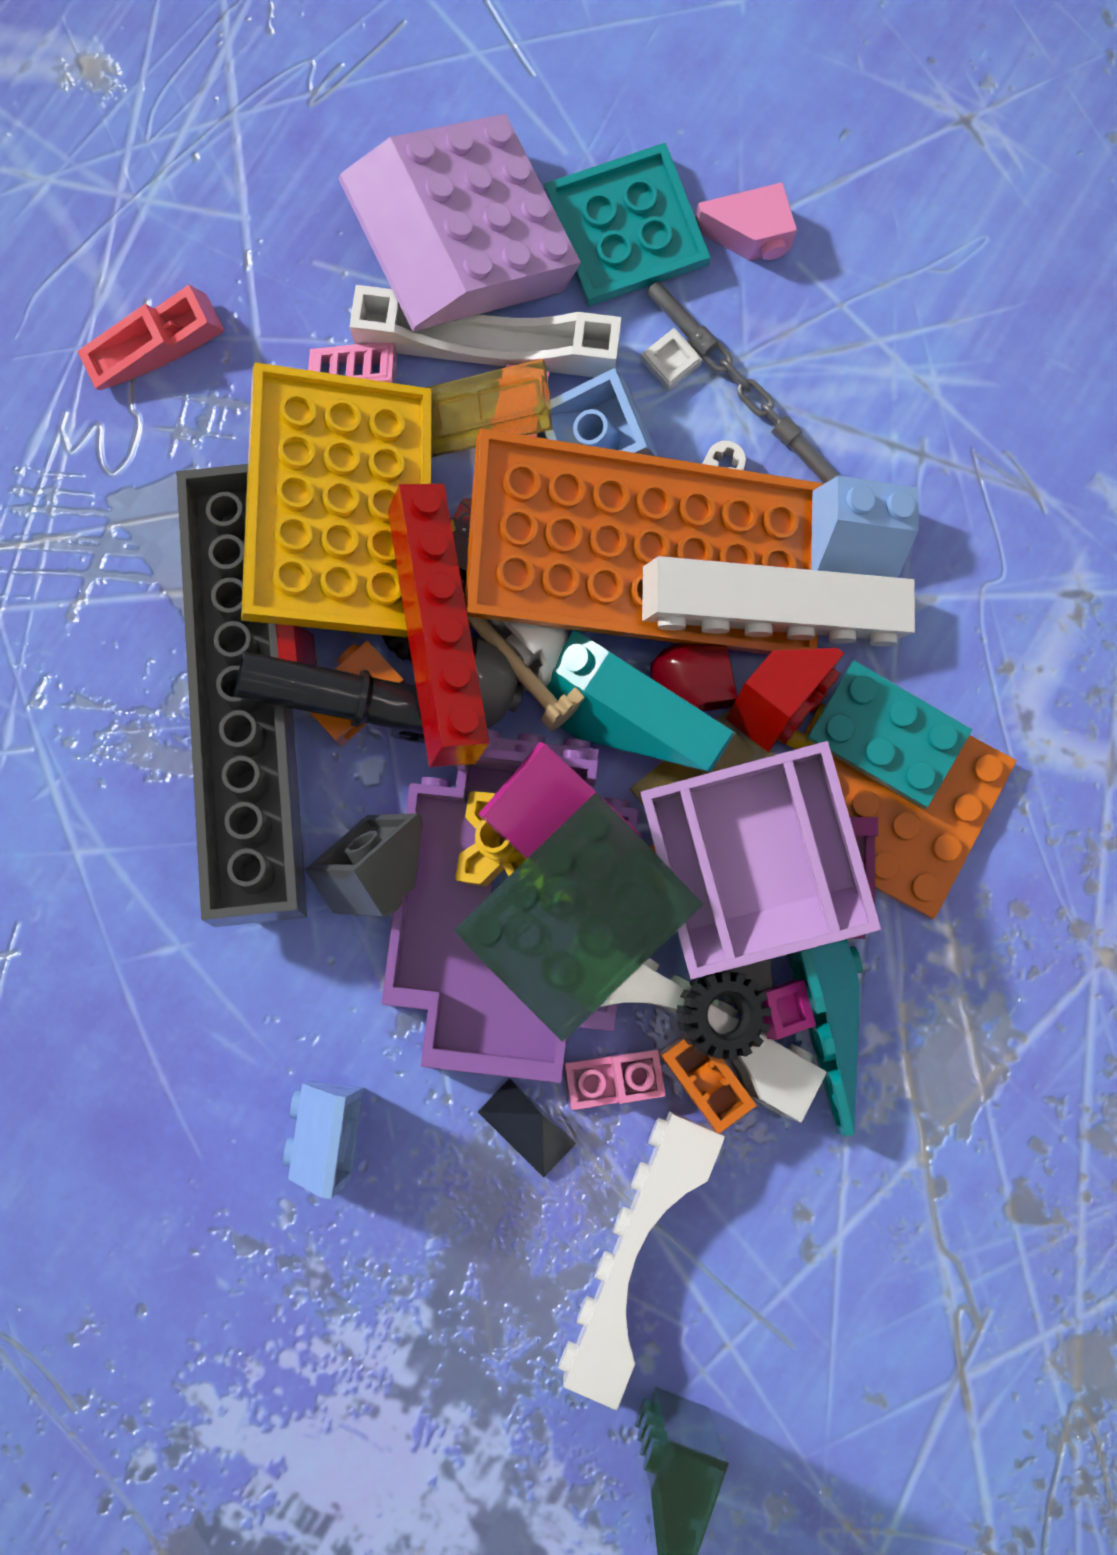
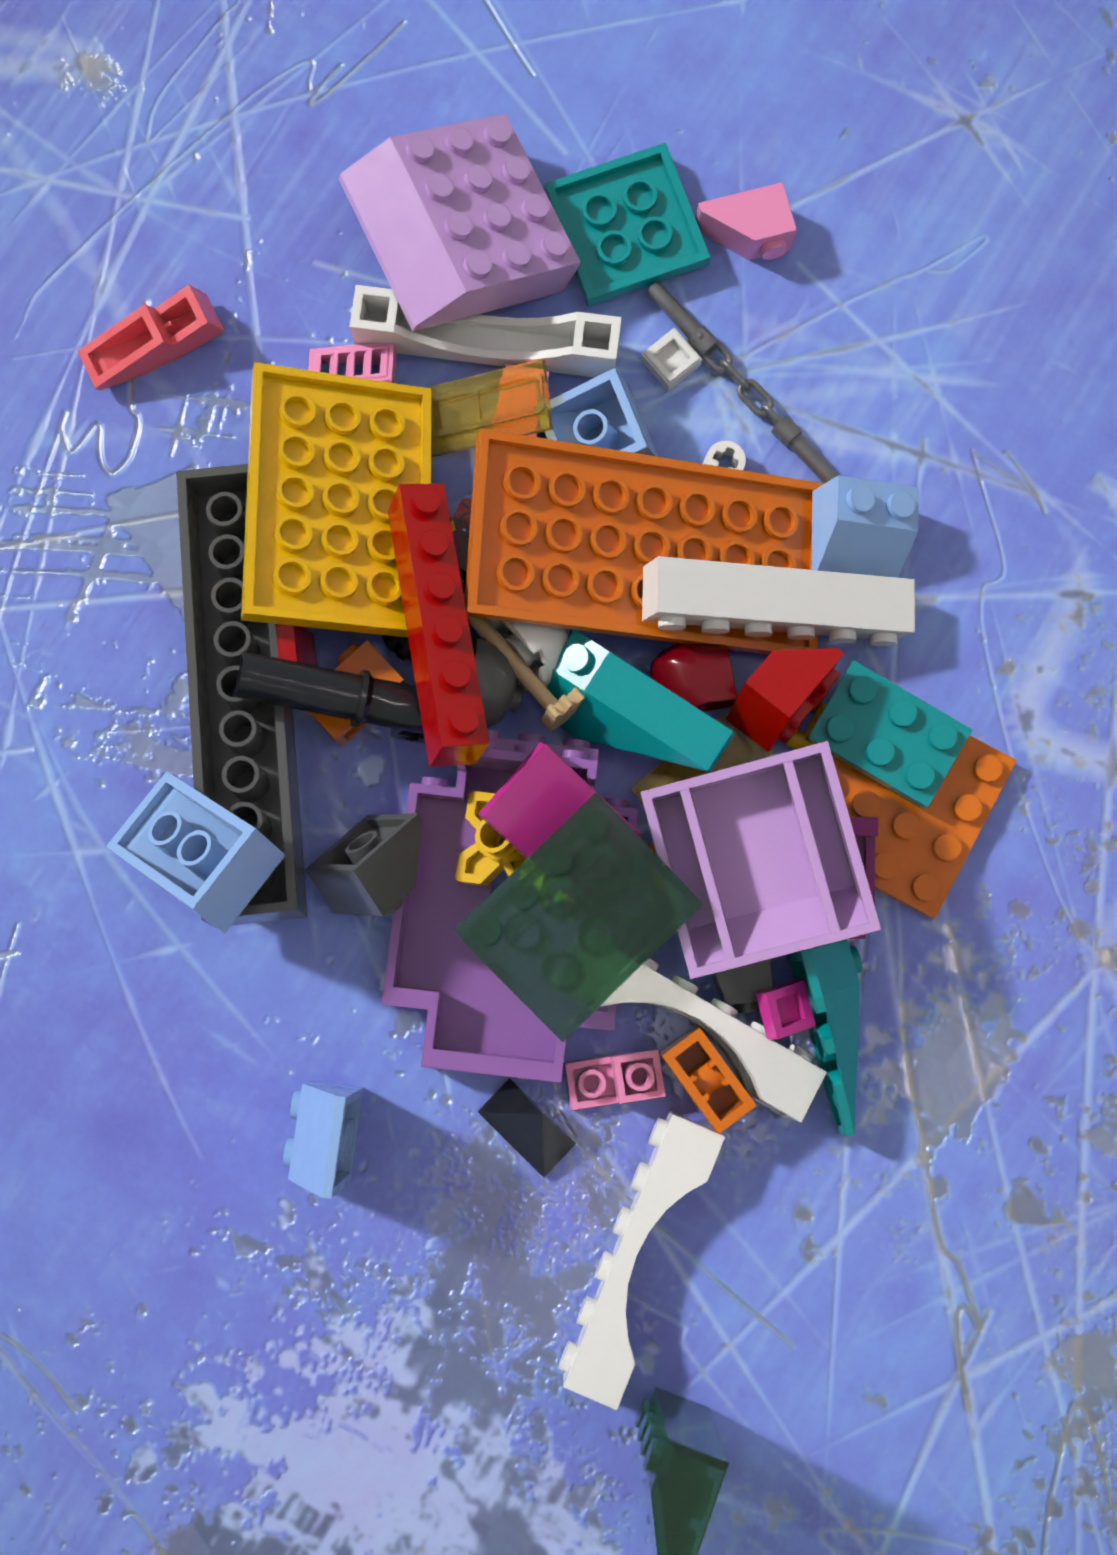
black tyre [676,971,772,1060] -> none
none -> light blue slope [106,771,285,934]

